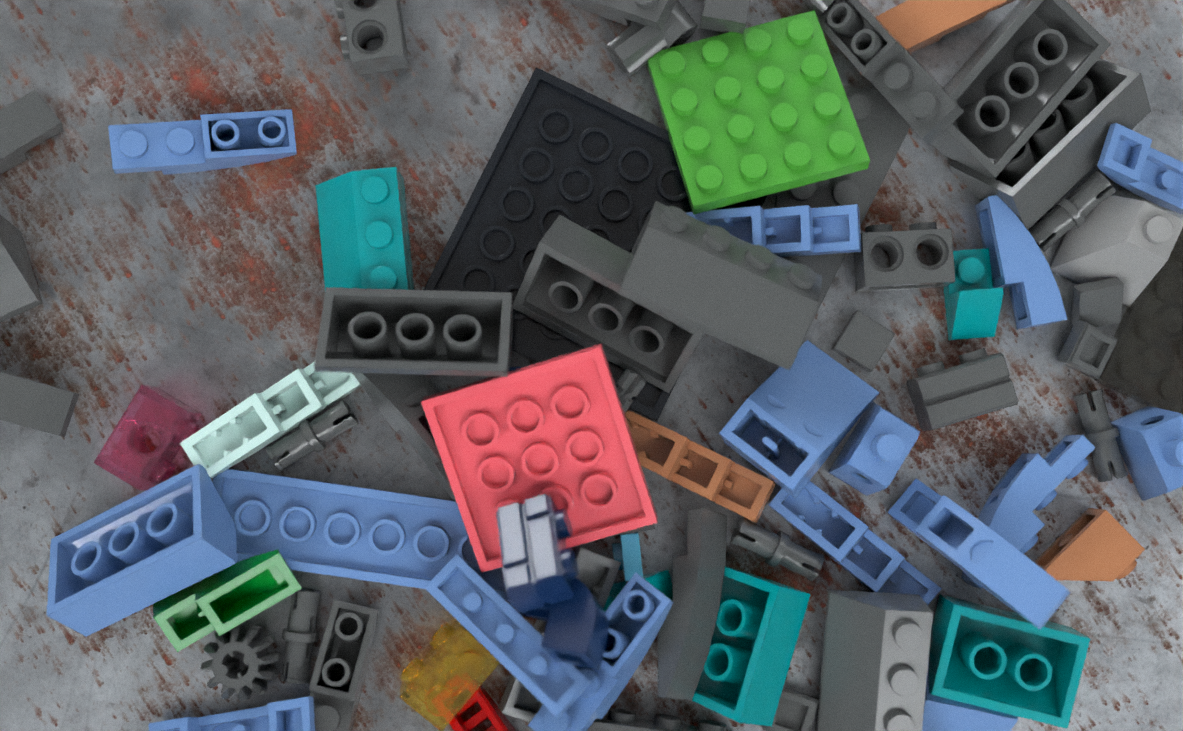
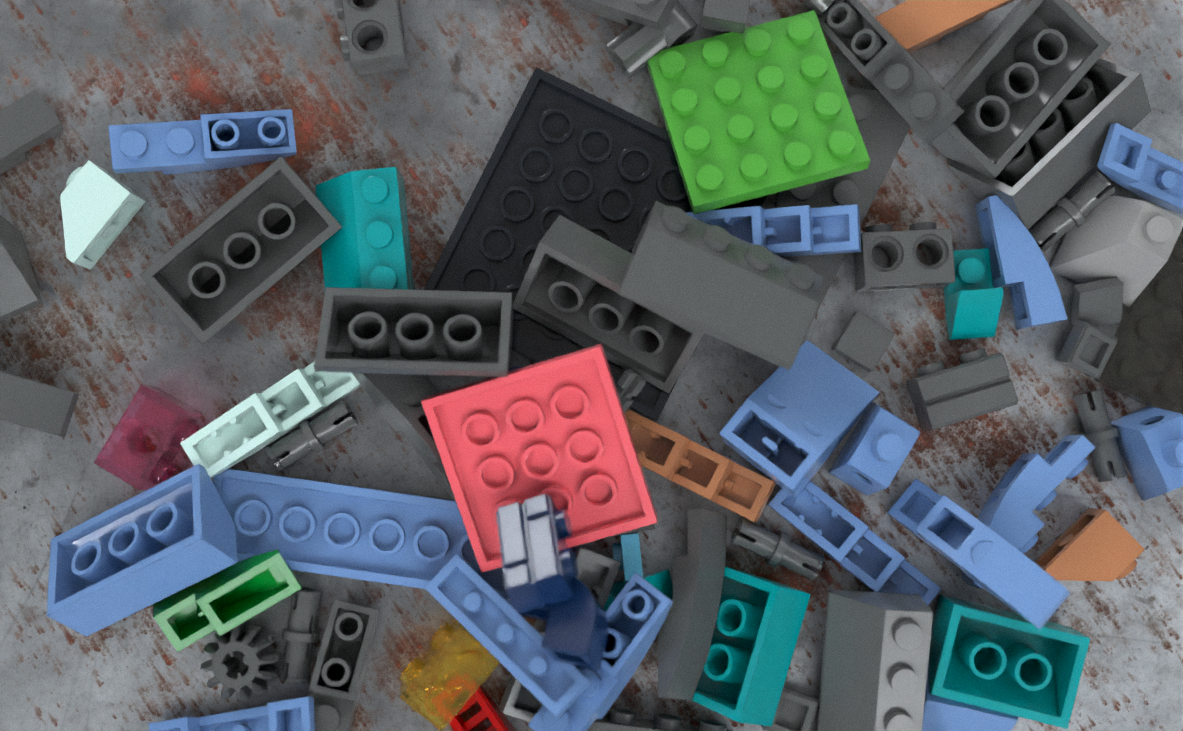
none -> light aqua slope [60,160,146,270]
none -> dark grey slope [139,157,342,344]

